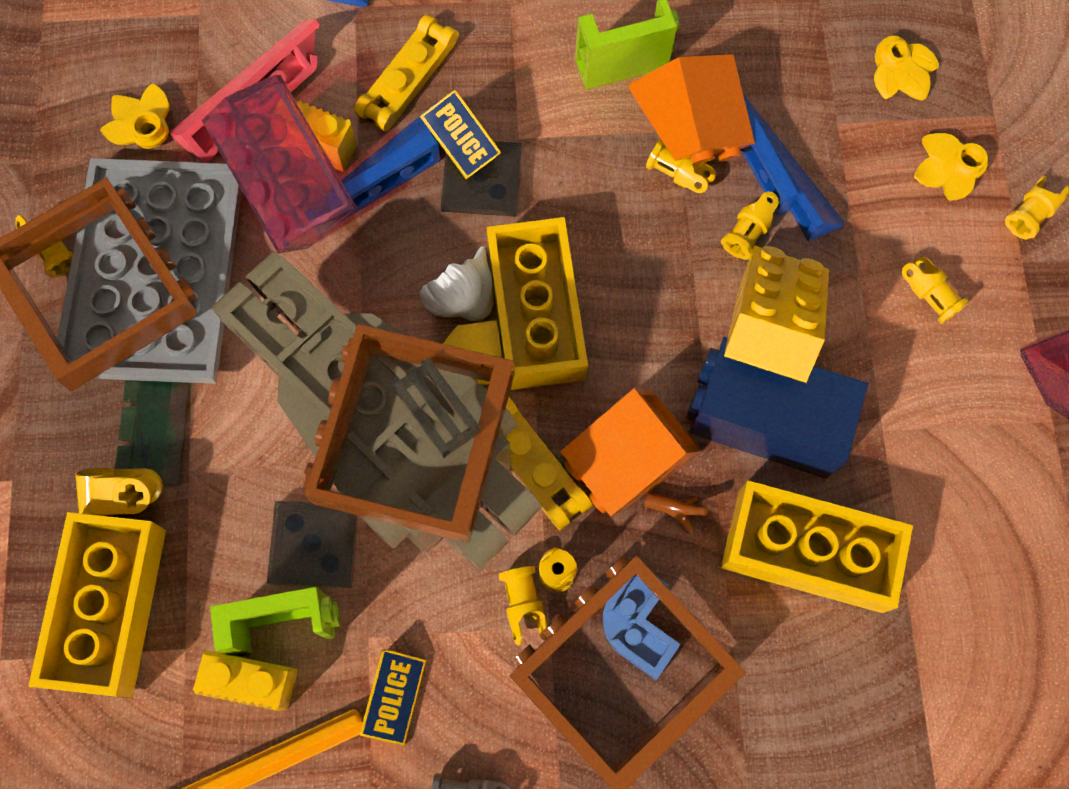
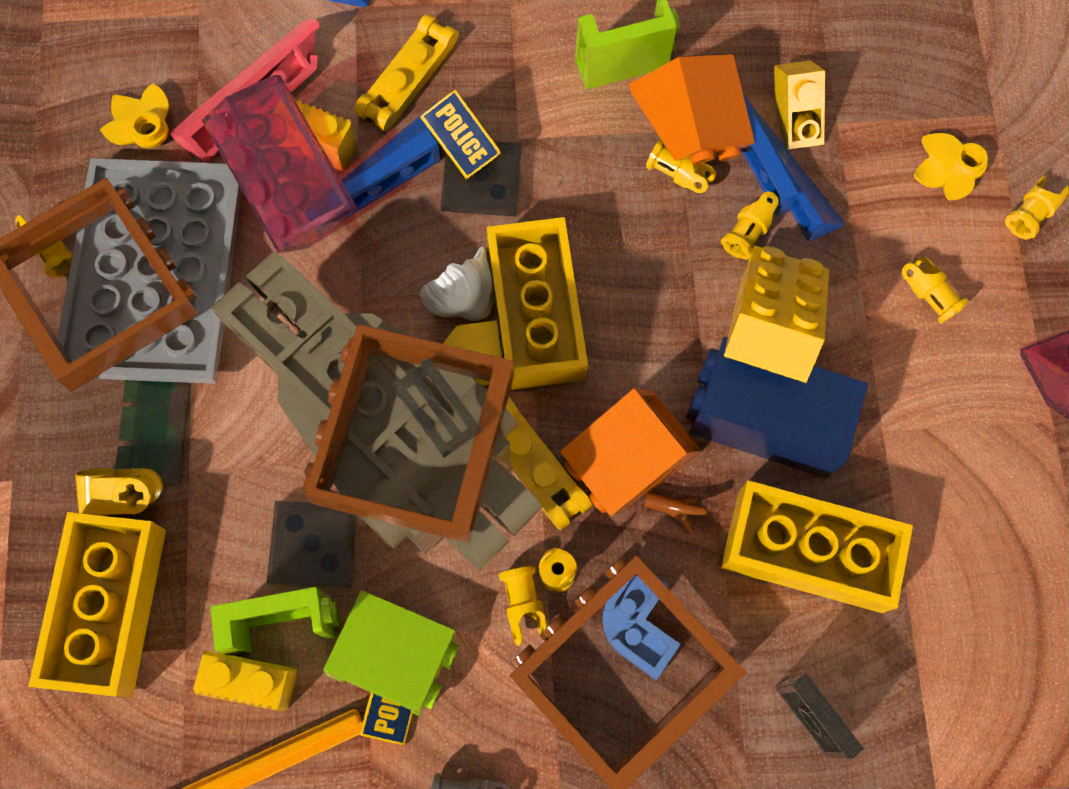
yellow plate [874,36,939,101] -> none
none -> lime panel [323,590,460,717]
none -> yellow slope [774,60,825,150]
none -> clear smoke tile [775,673,864,759]

